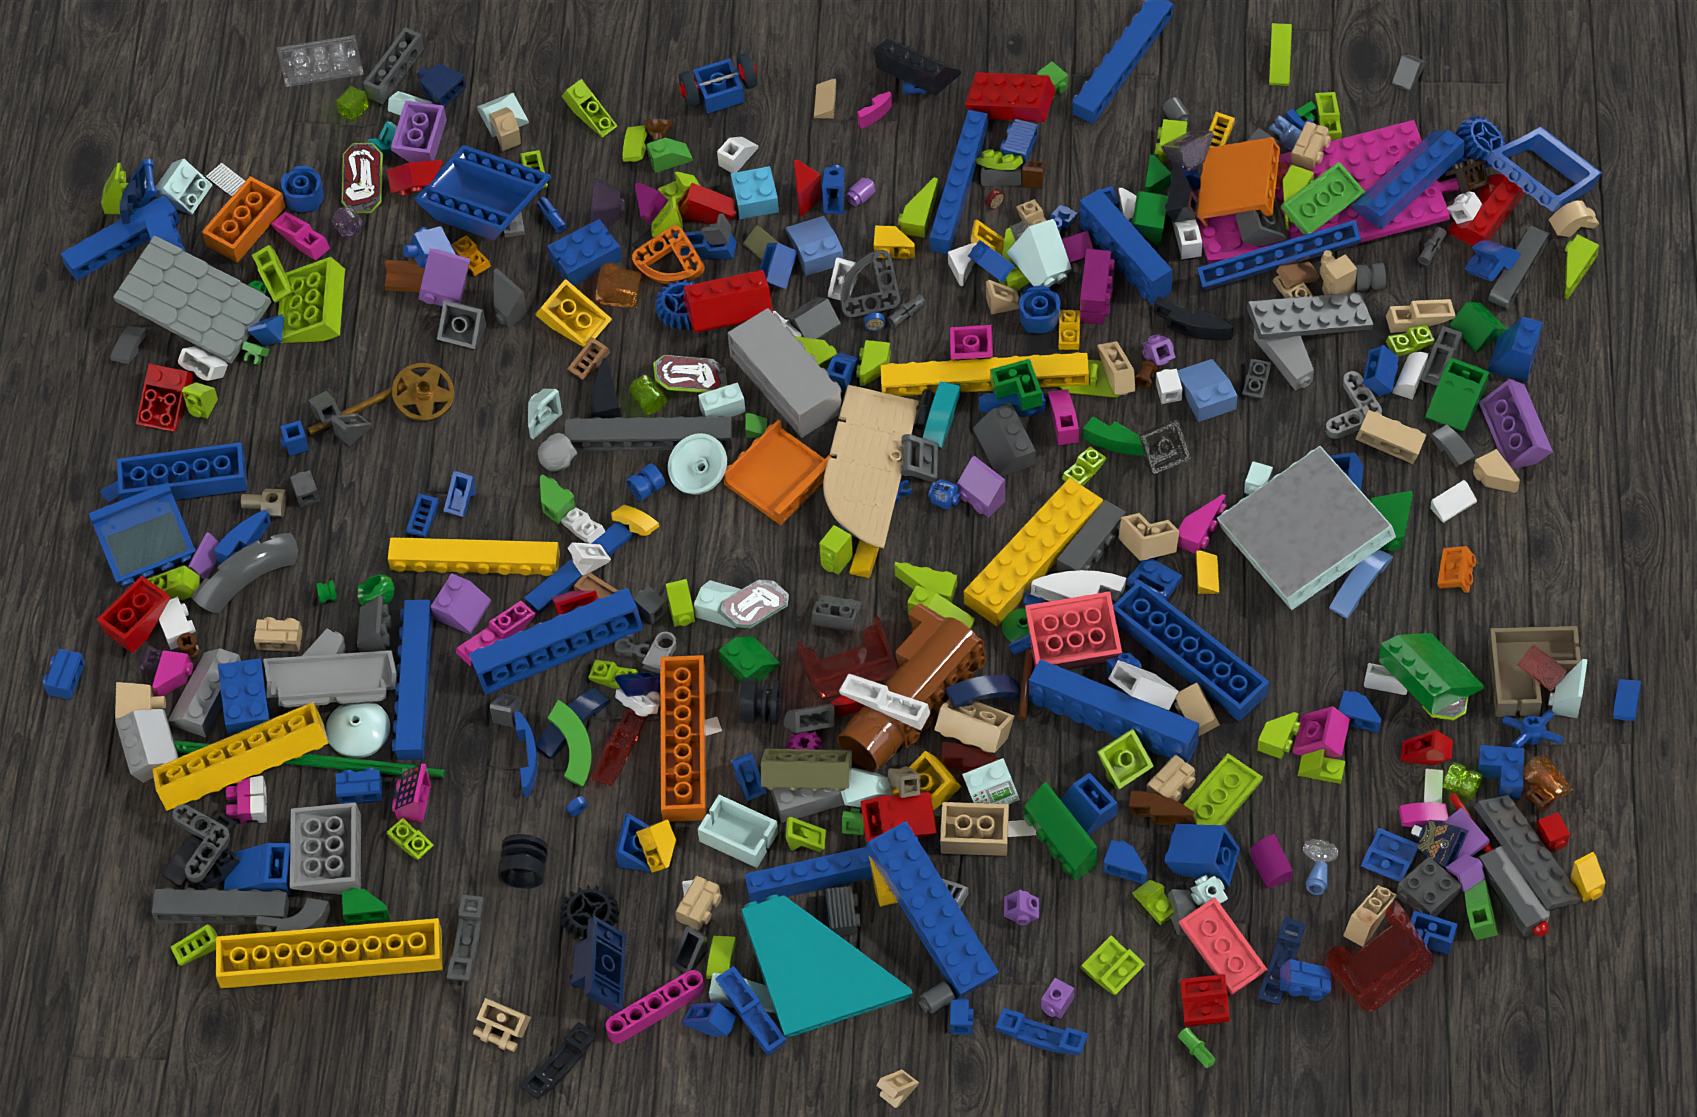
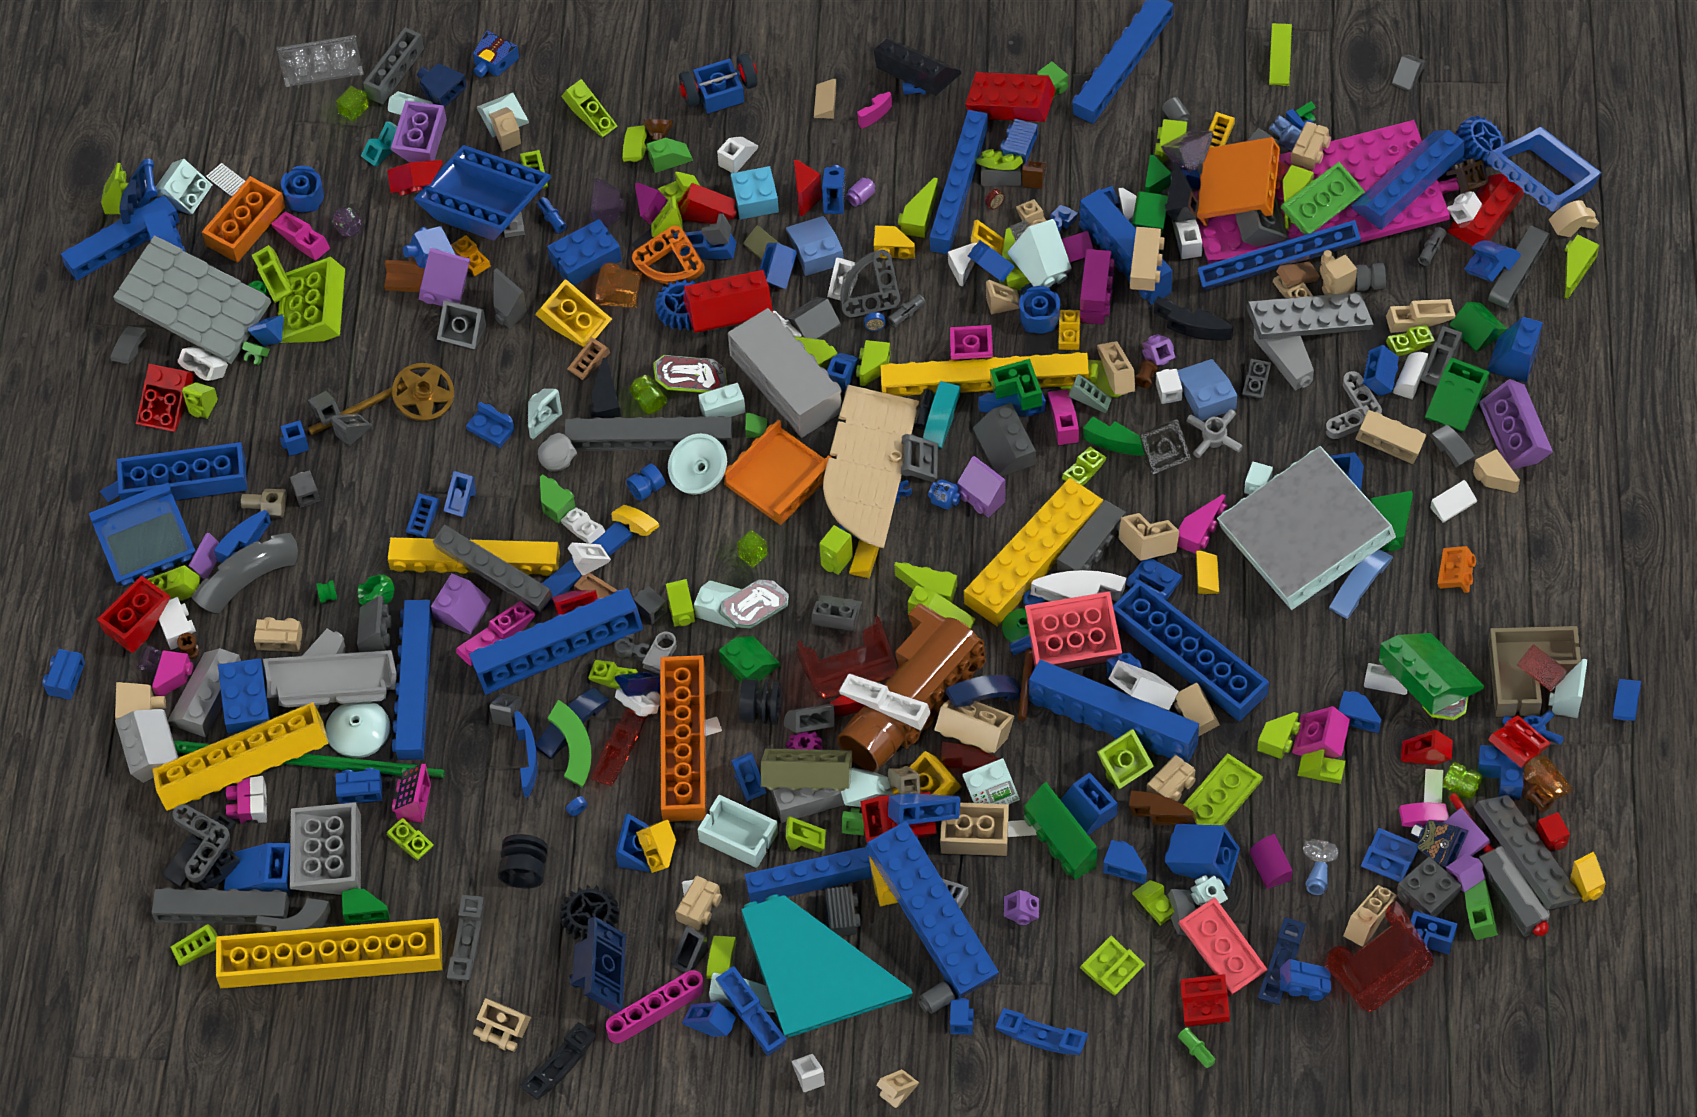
shield [342,143,383,213] -> none
medium lavender brick [1041,978,1074,1019] -> none
lime slope [1315,92,1342,141] -> none
none -> dark grey brick [433,524,553,613]
none -> blue bracket [466,402,515,448]
none -> blue torso [473,30,519,78]
none -> clear neon green brick [737,529,768,568]
none -> white slope [792,1054,825,1092]
none -> blue slope [888,793,960,825]
none -> sand green slope [1068,374,1112,413]
none -> tan brick [1130,227,1164,291]
none -> light grey bar [1187,409,1243,458]
none -> red slope [1488,715,1551,768]

